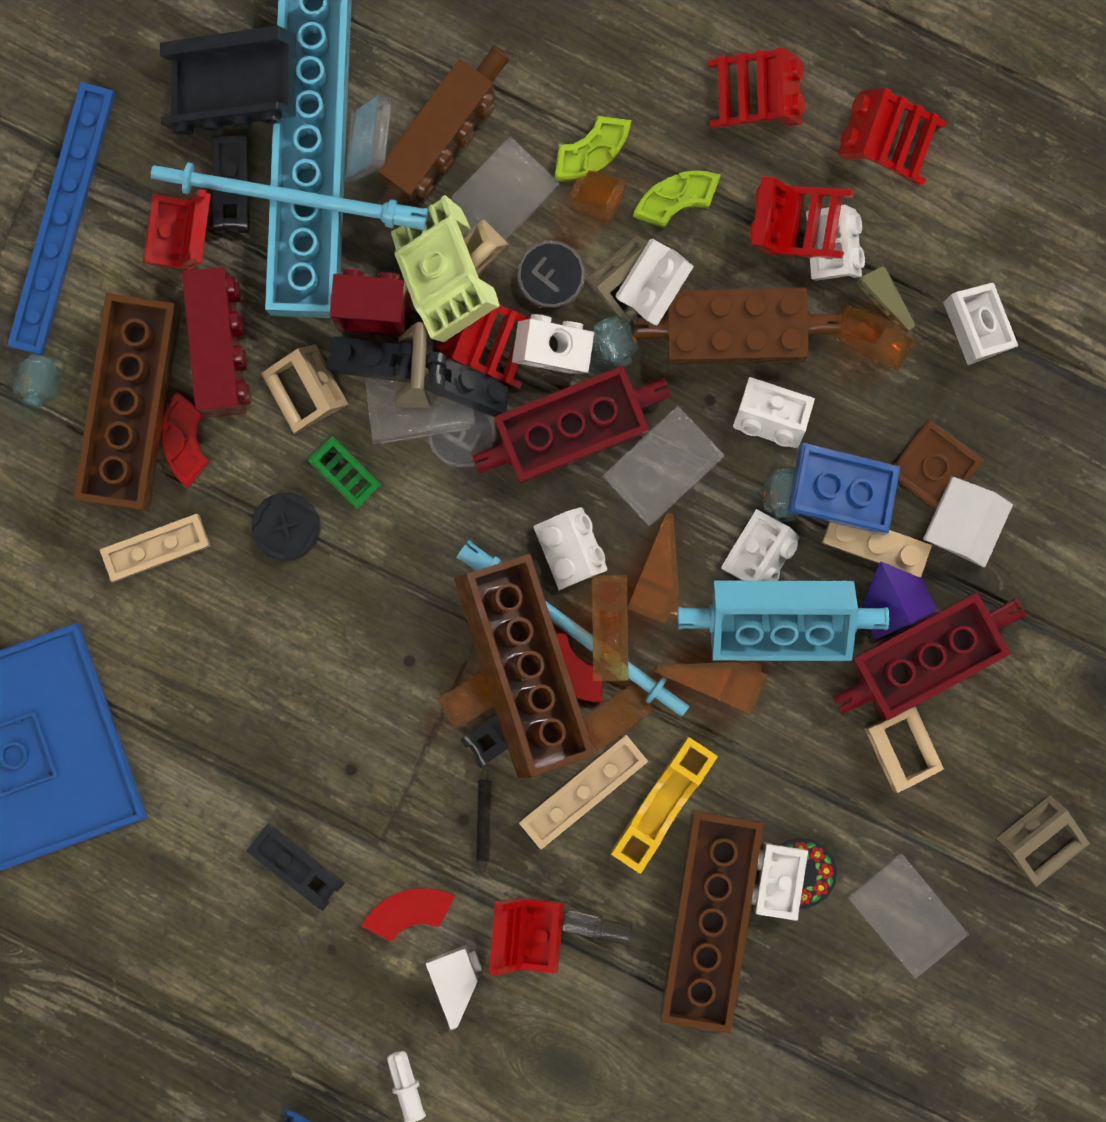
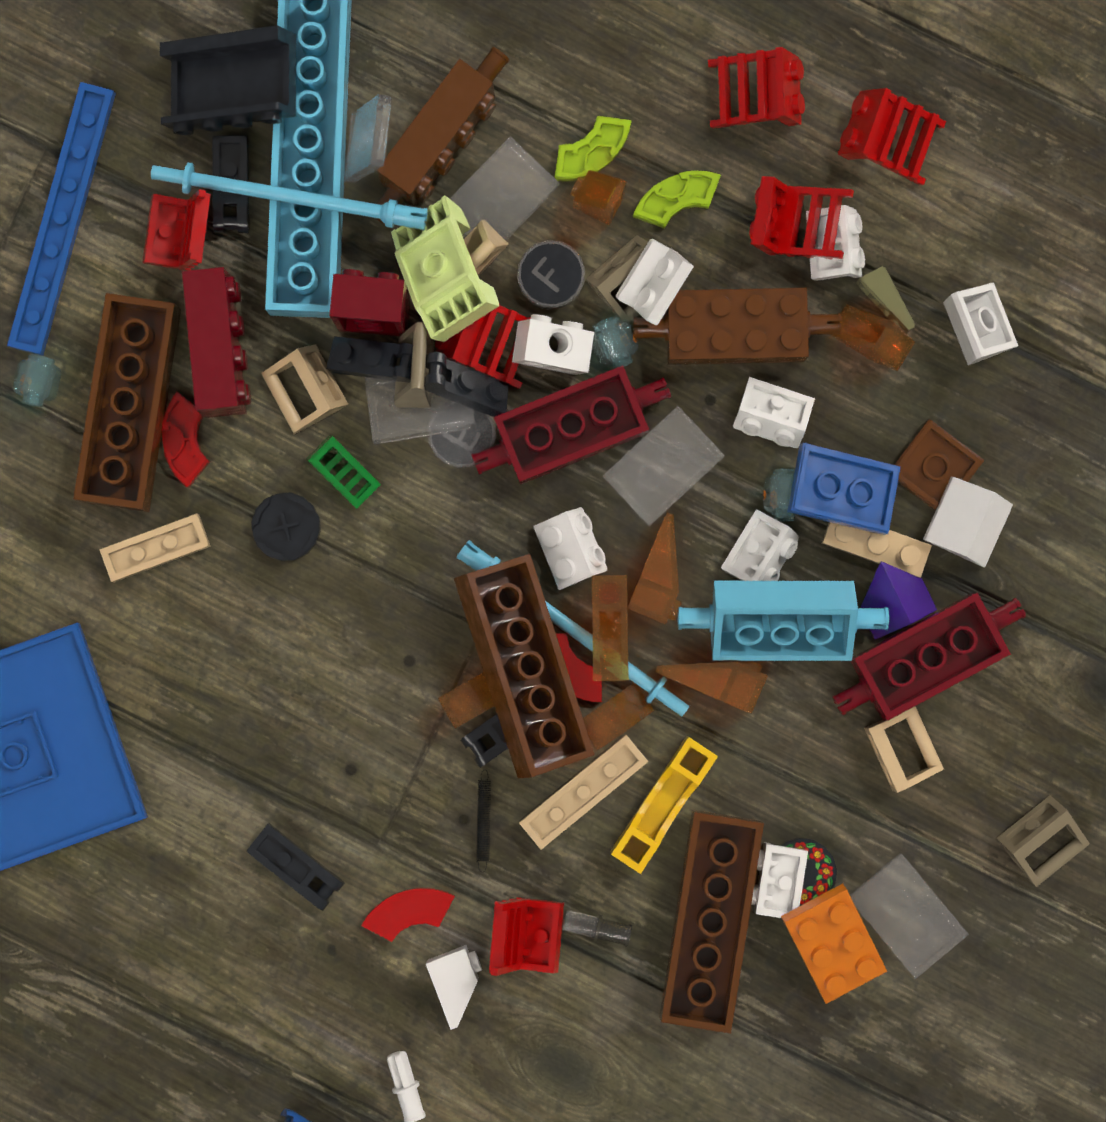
none -> orange plate [781,883,887,1004]

